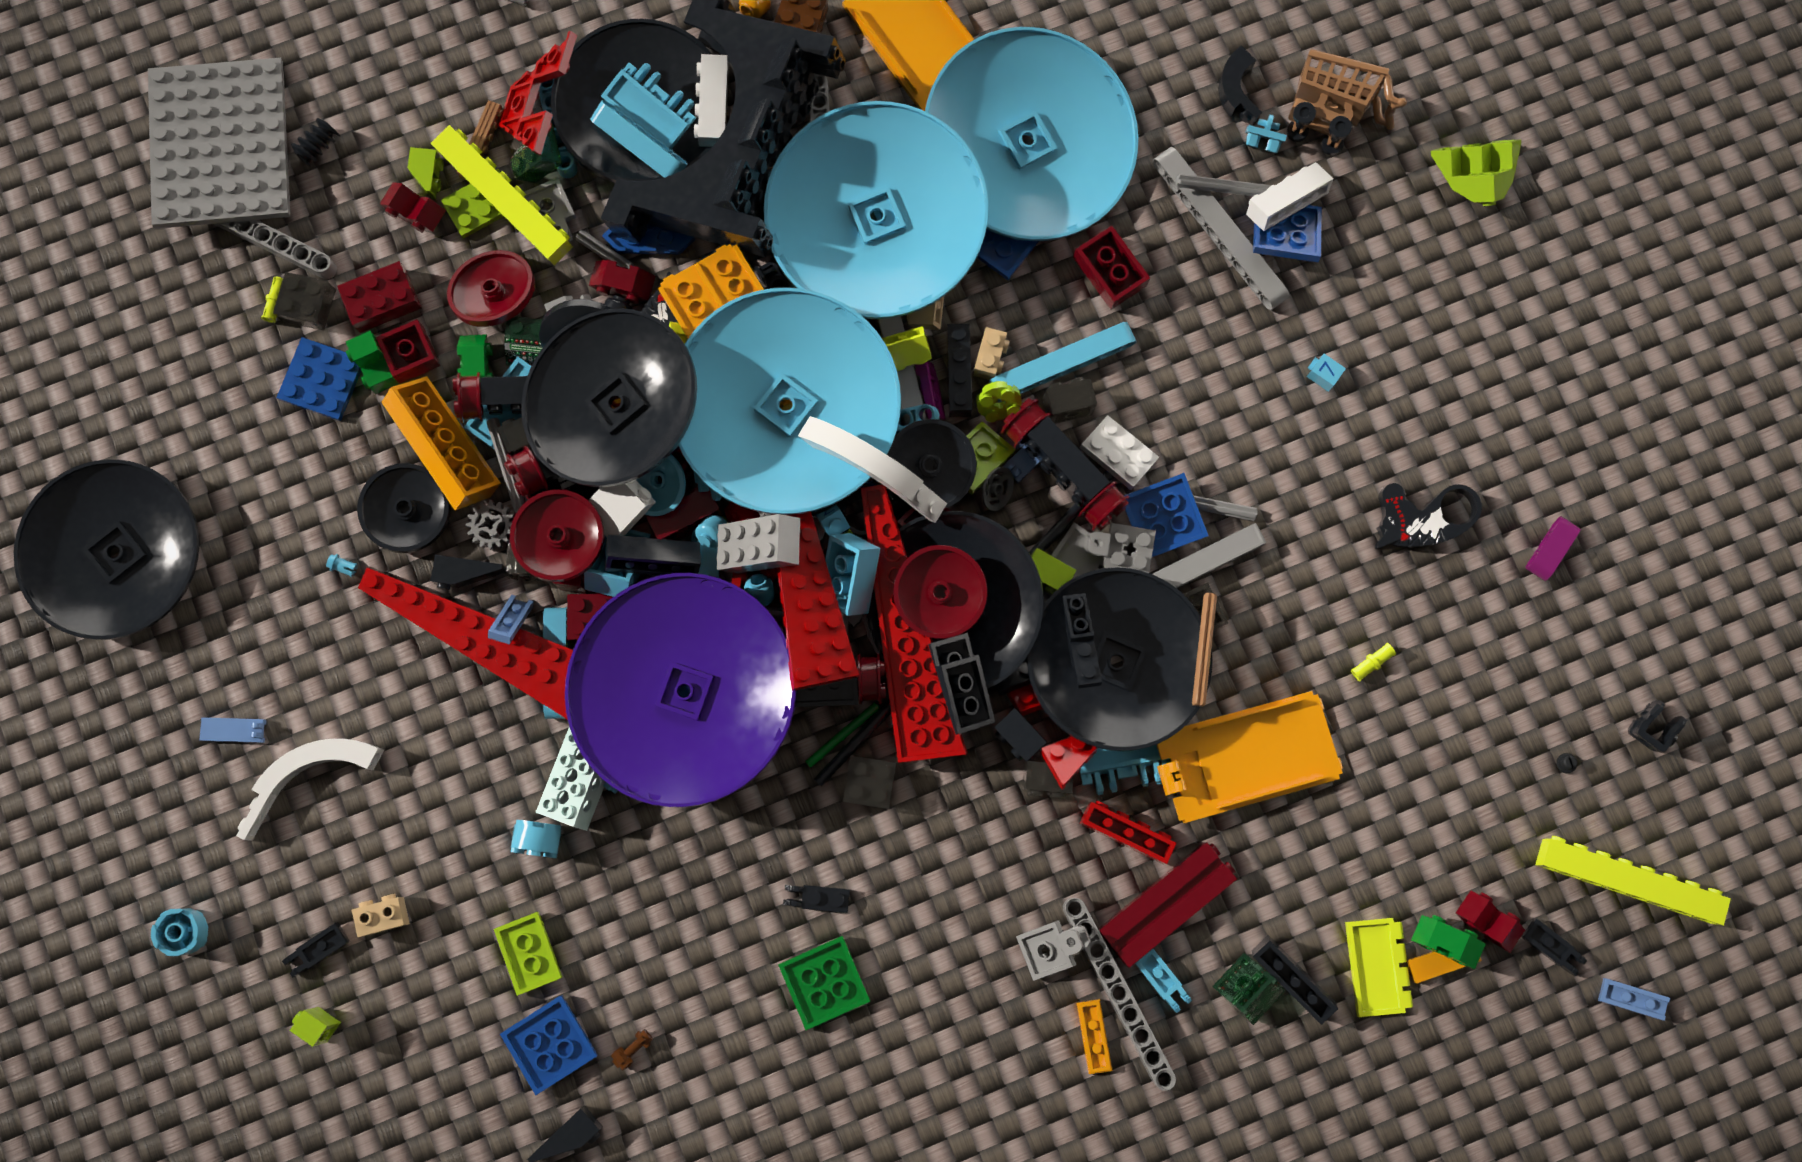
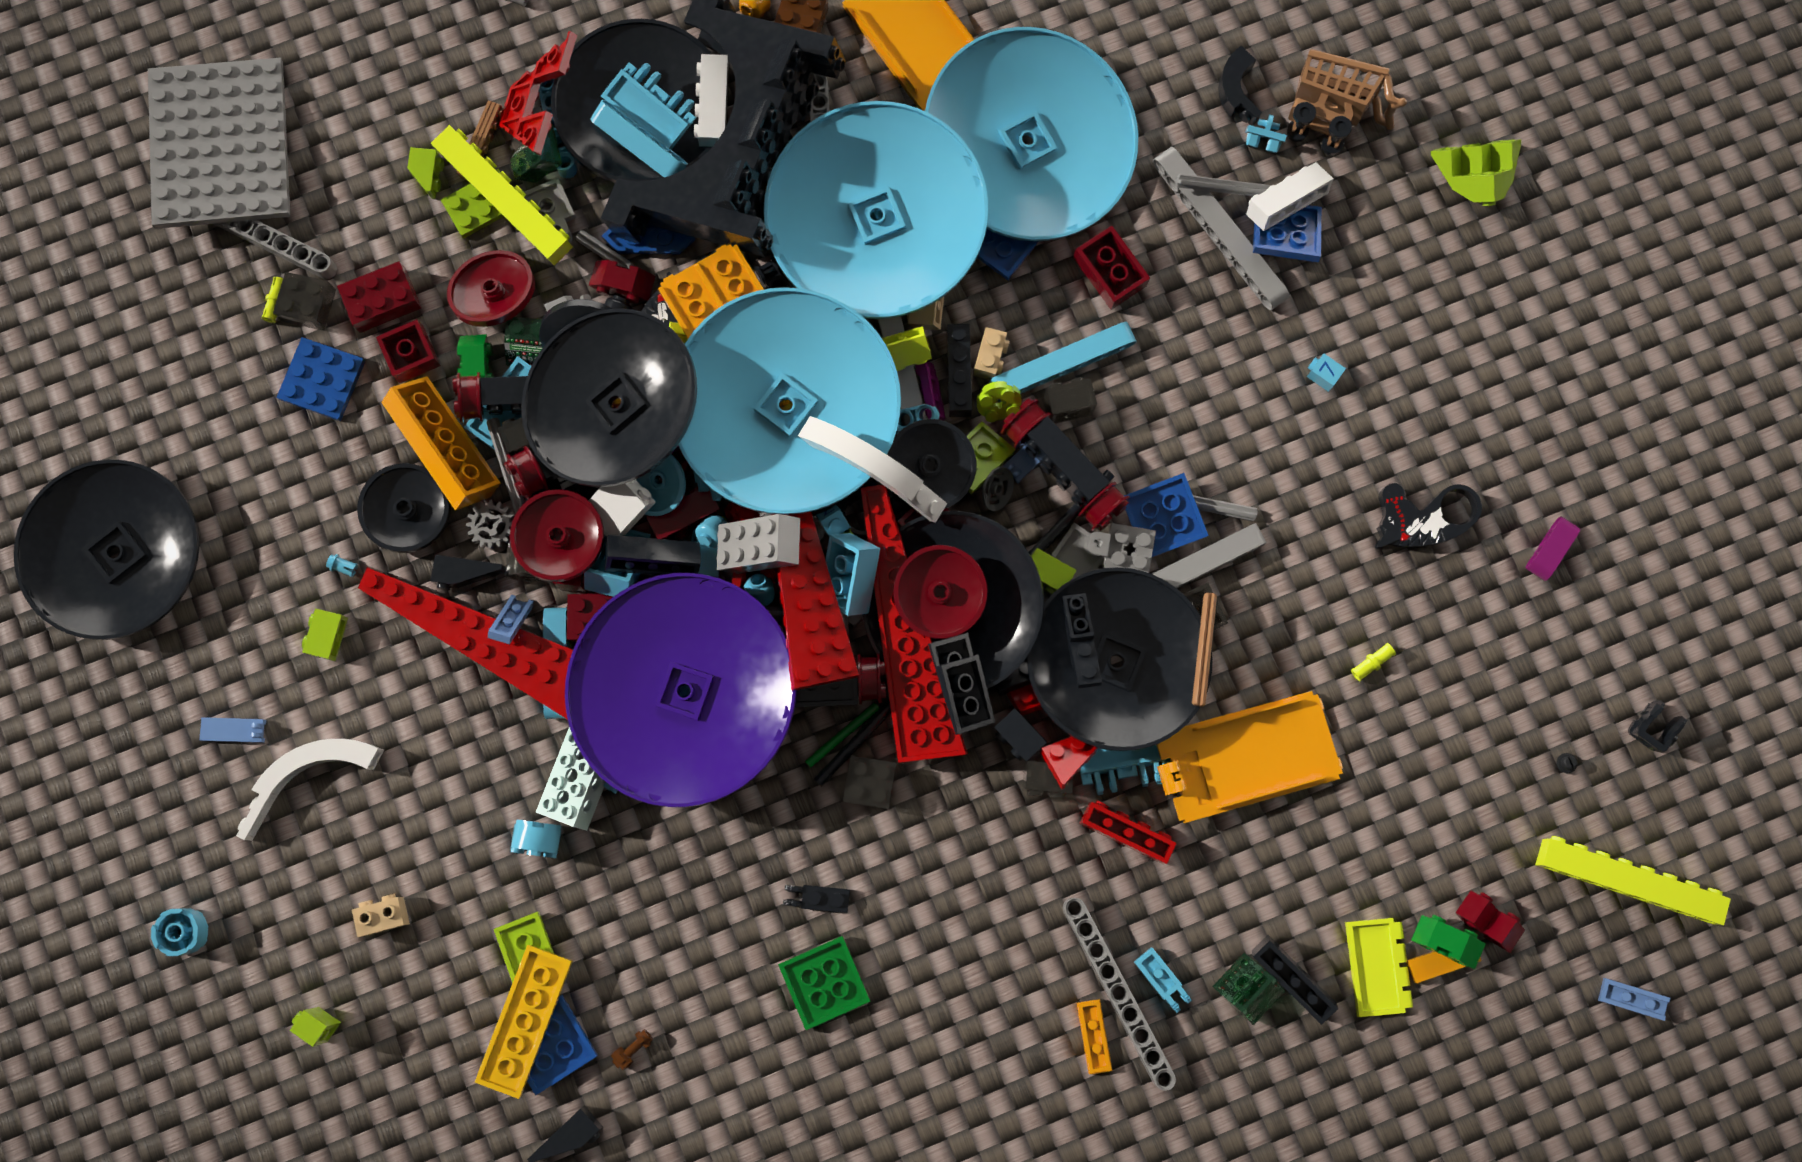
black hinge [282,922,350,978] -> none
black piece [291,118,340,167] -> none
green brick [345,331,400,394] -> none
dark red brick [380,182,446,233] -> none
light grey plate [1016,920,1091,981] -> none
white plate [1079,415,1159,490] -> none
dark red brick [1098,842,1237,968] -> none
black hinge [1521,918,1587,977] -> none
none -> lime brick [302,608,348,661]
none -> yellow plate [475,945,573,1099]

